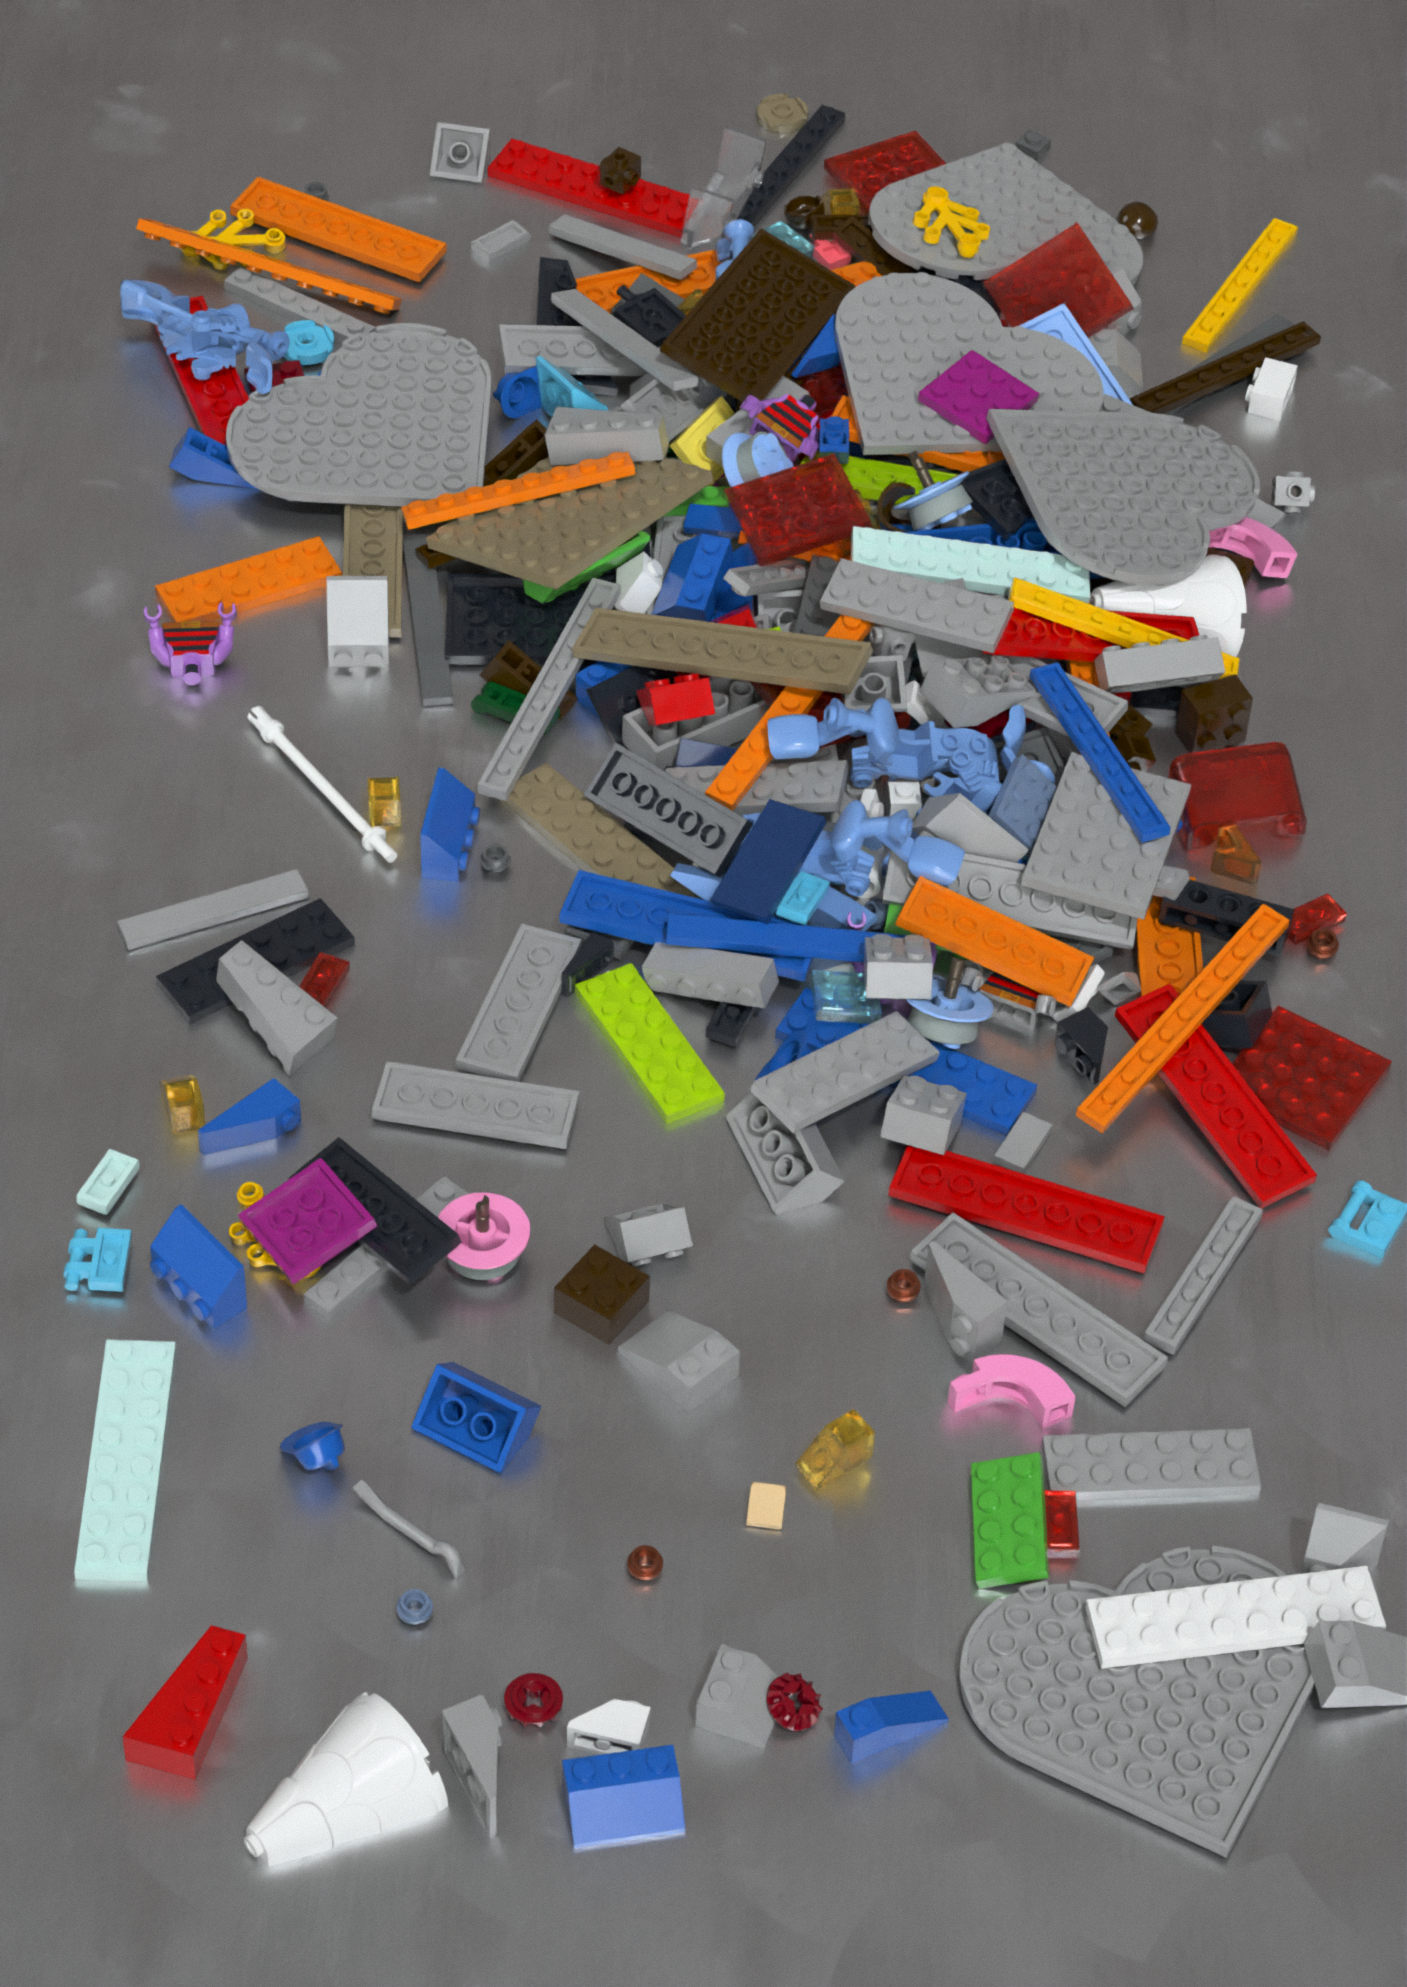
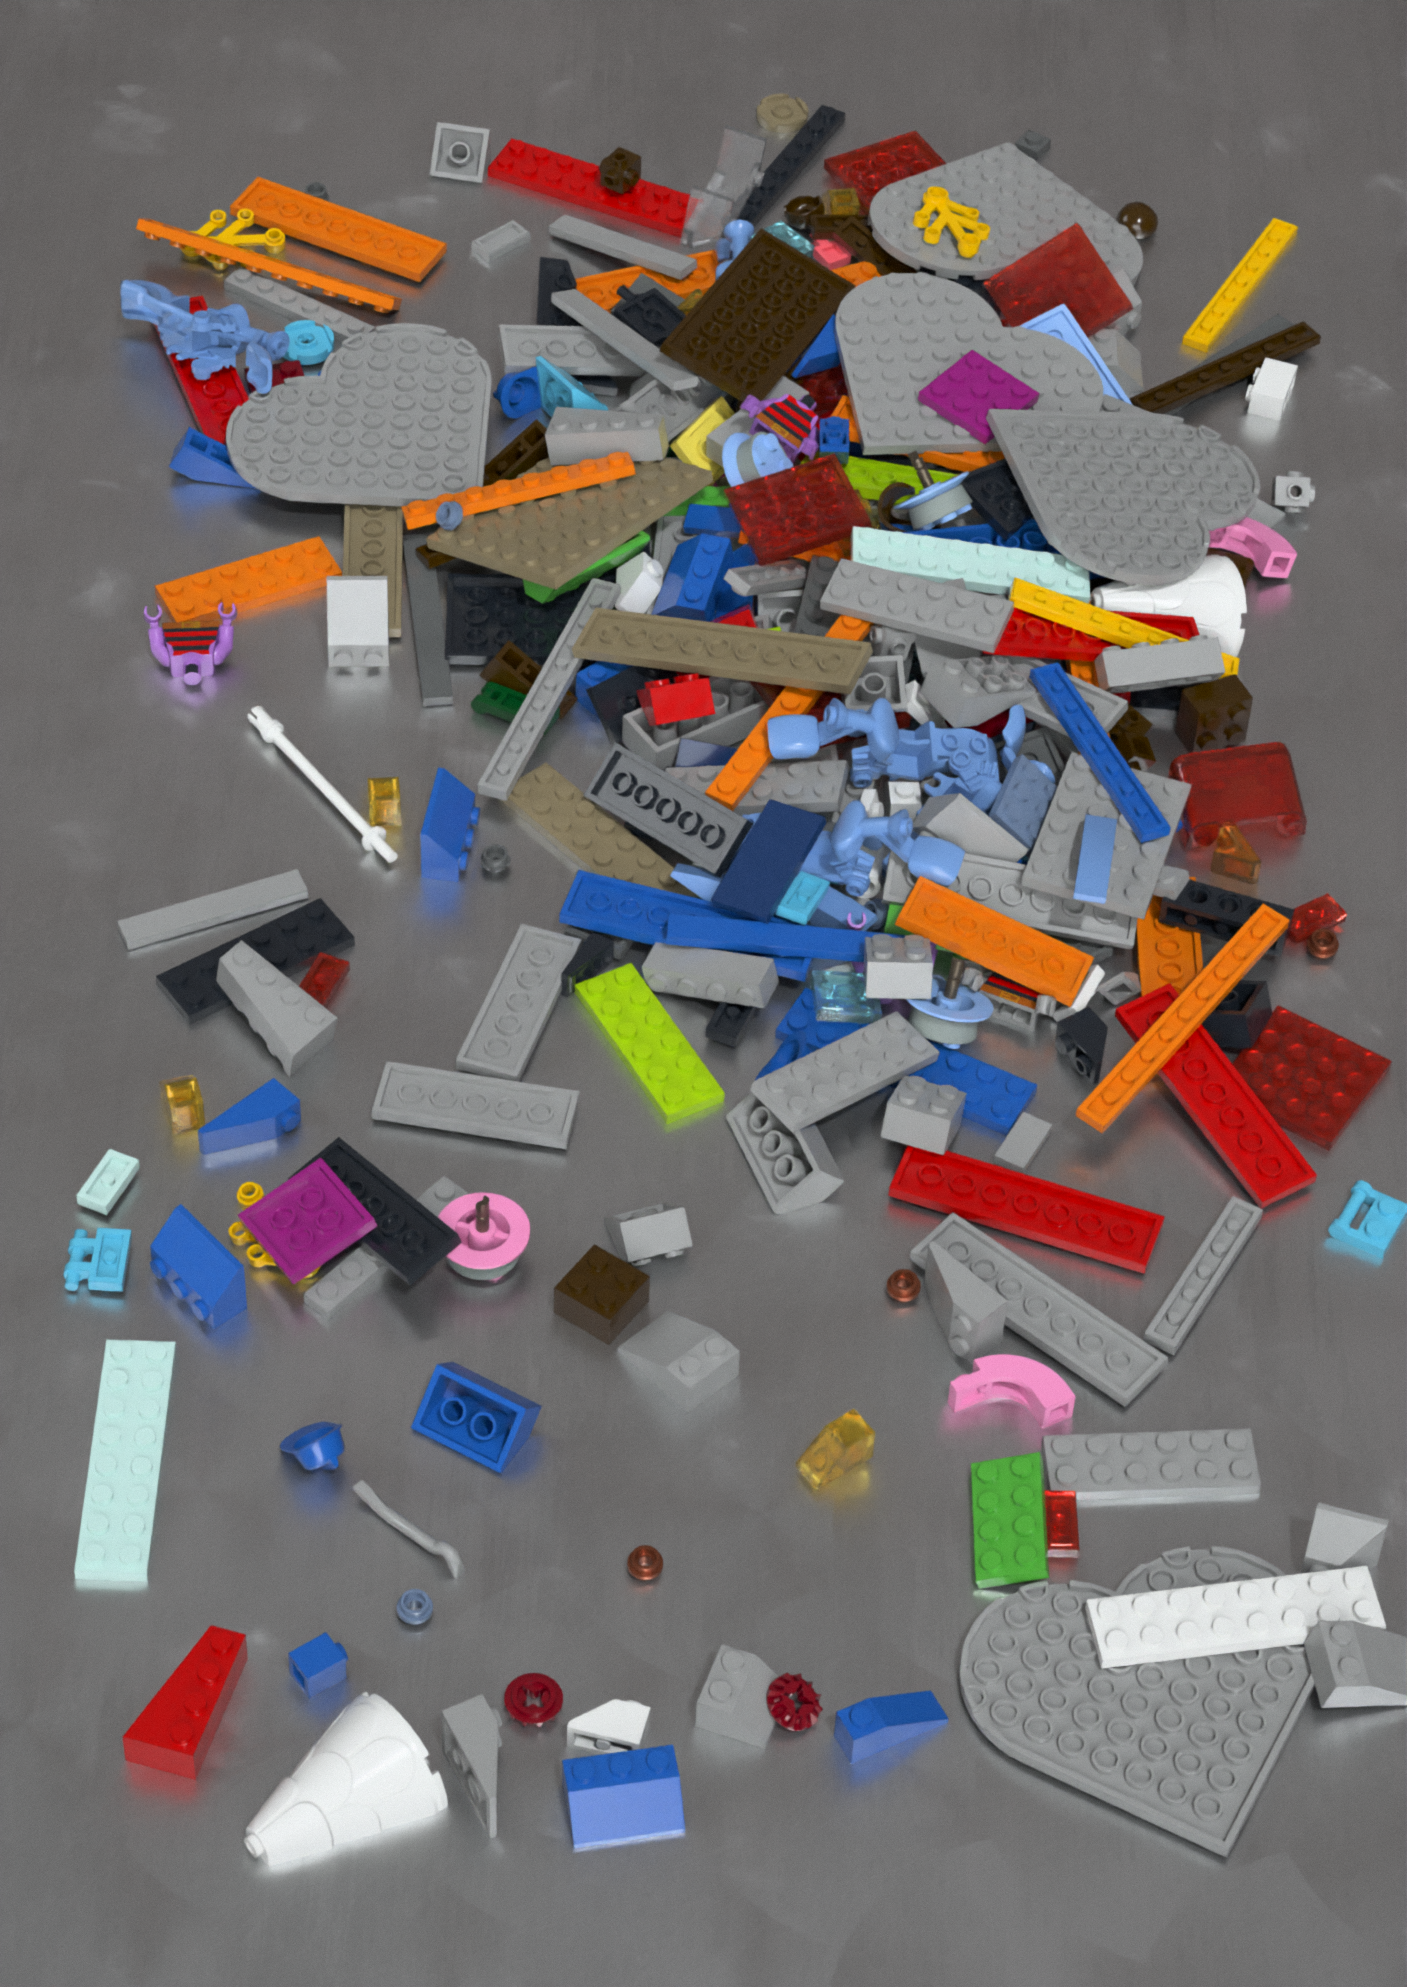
tan slope [746,1482,786,1530] -> none
none -> blue brick [288,1632,348,1699]
none -> sand blue plate [436,501,463,531]
none -> medium blue slope [1073,814,1117,904]

